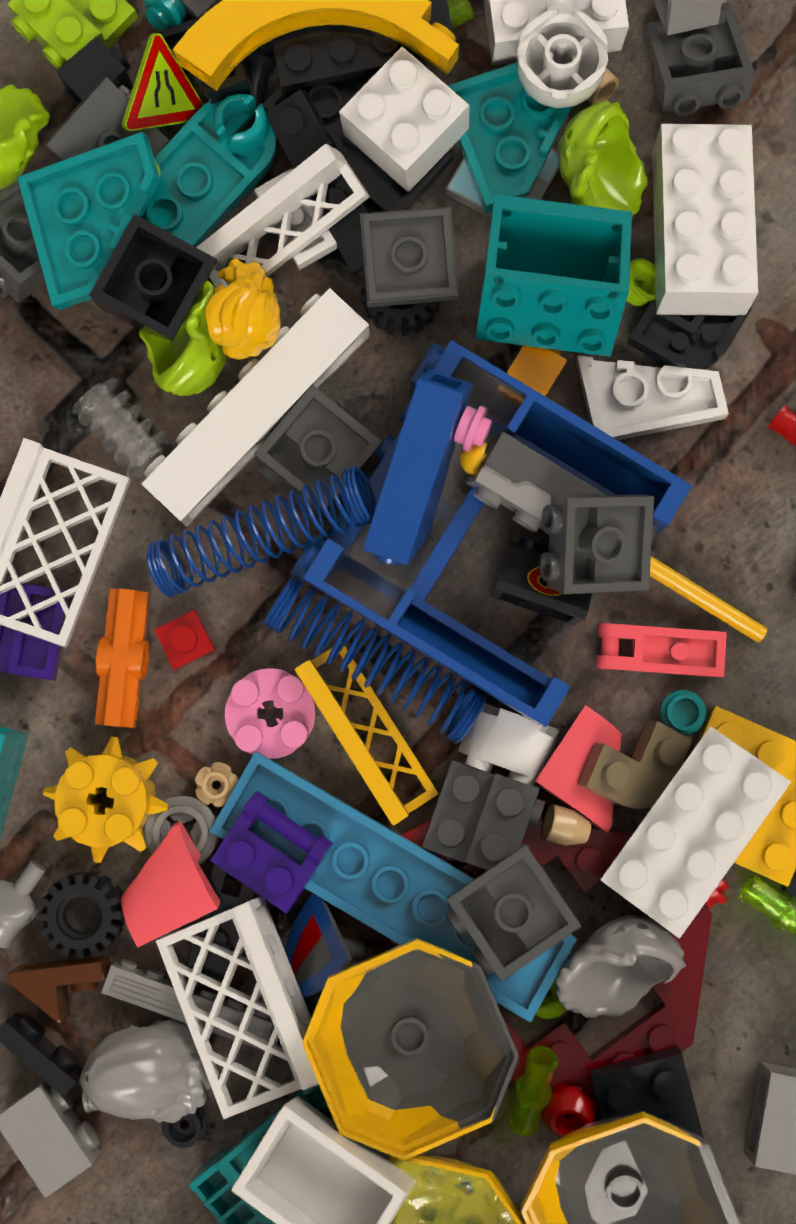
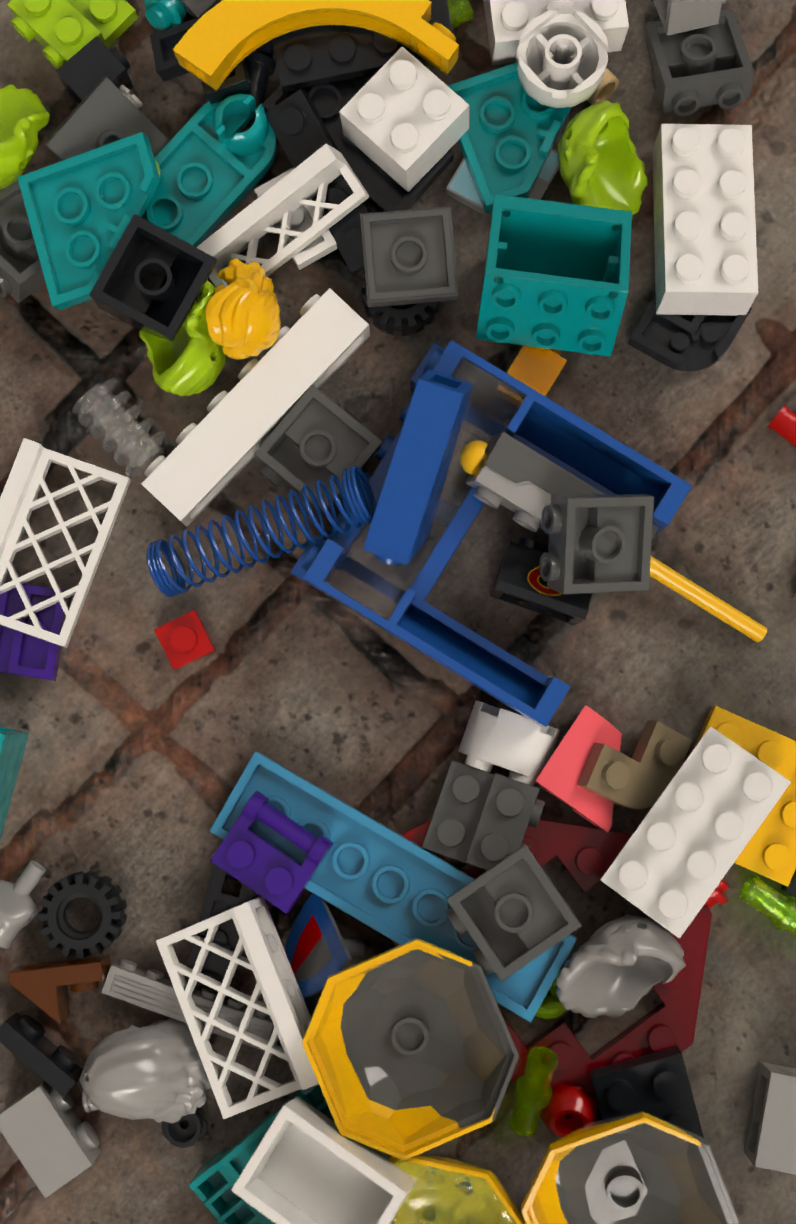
yellow brick [43,736,169,863] -> none
orange piece [95,588,151,728] -> none
coral slope [120,820,221,948] -> none
piece [122,33,204,132] -> none
light grey gear [145,796,218,864] -> none
tan plate [195,762,239,808] -> none
bright pink plate [225,668,316,759] -> none
blue piece [263,575,487,744] -> none
yellow fence [294,641,439,826] -> none
bright pink plate [453,406,492,453] -> none
tan hose [542,804,591,846] -> none
white wing [576,355,729,440] -> none
coral plate [595,623,727,678] -> none
lime tile [626,258,656,306] -> none
teal plate [660,690,706,735] -> none

